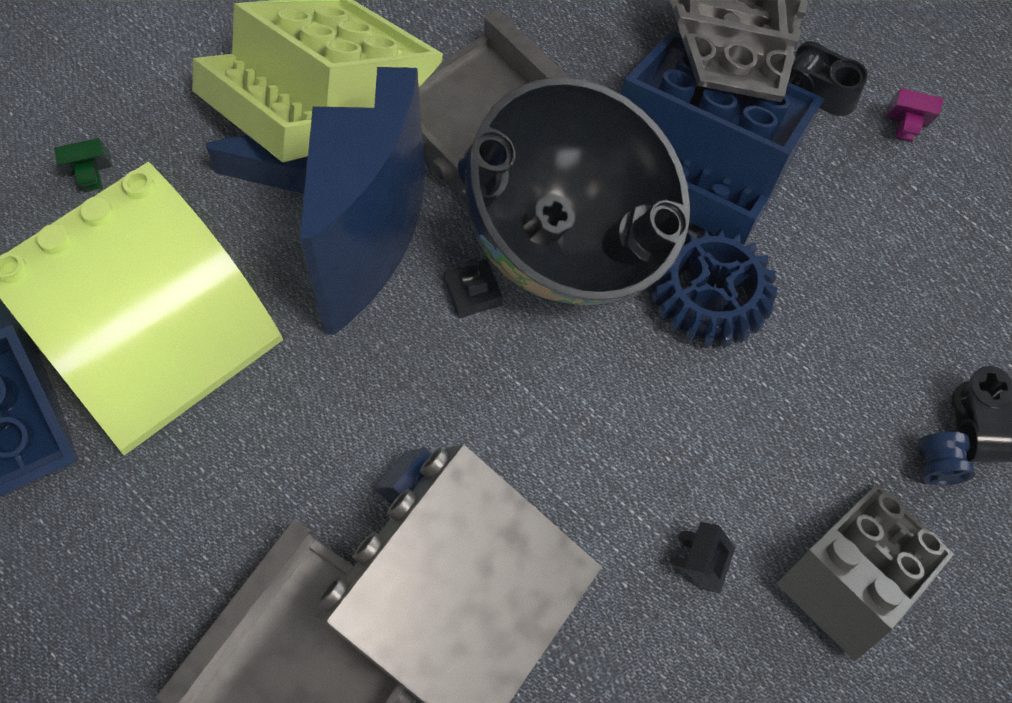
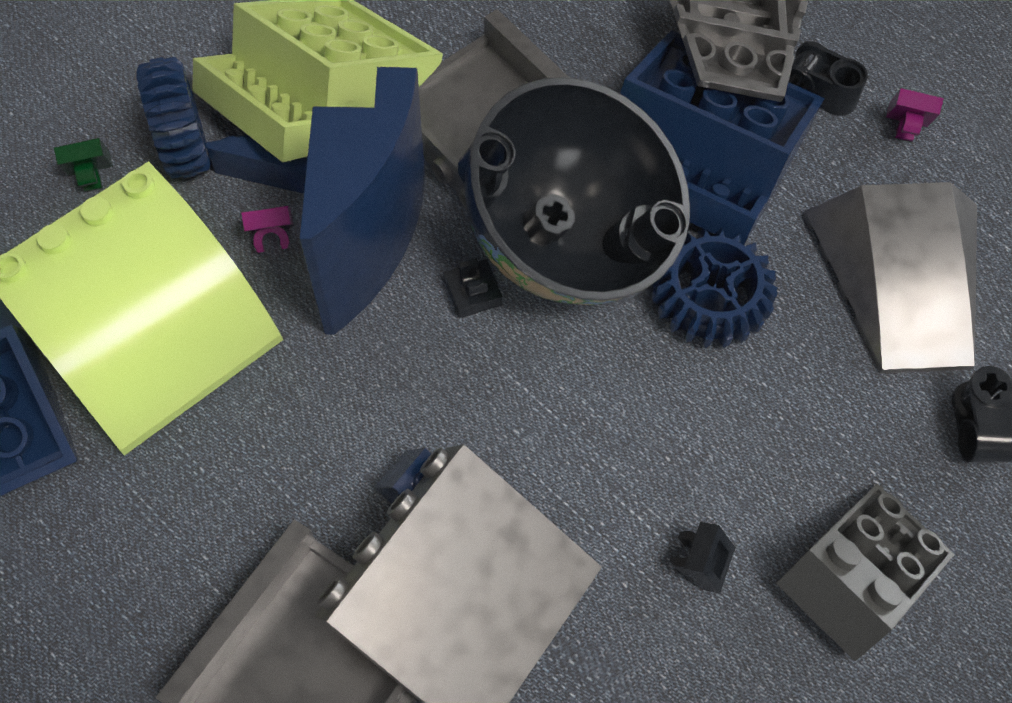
dark blue wheel [918,432,975,486] -> none
none -> dark blue gear [136,56,211,179]
none -> magenta tile [241,206,293,253]
none -> flat silver wedge [803,182,977,373]

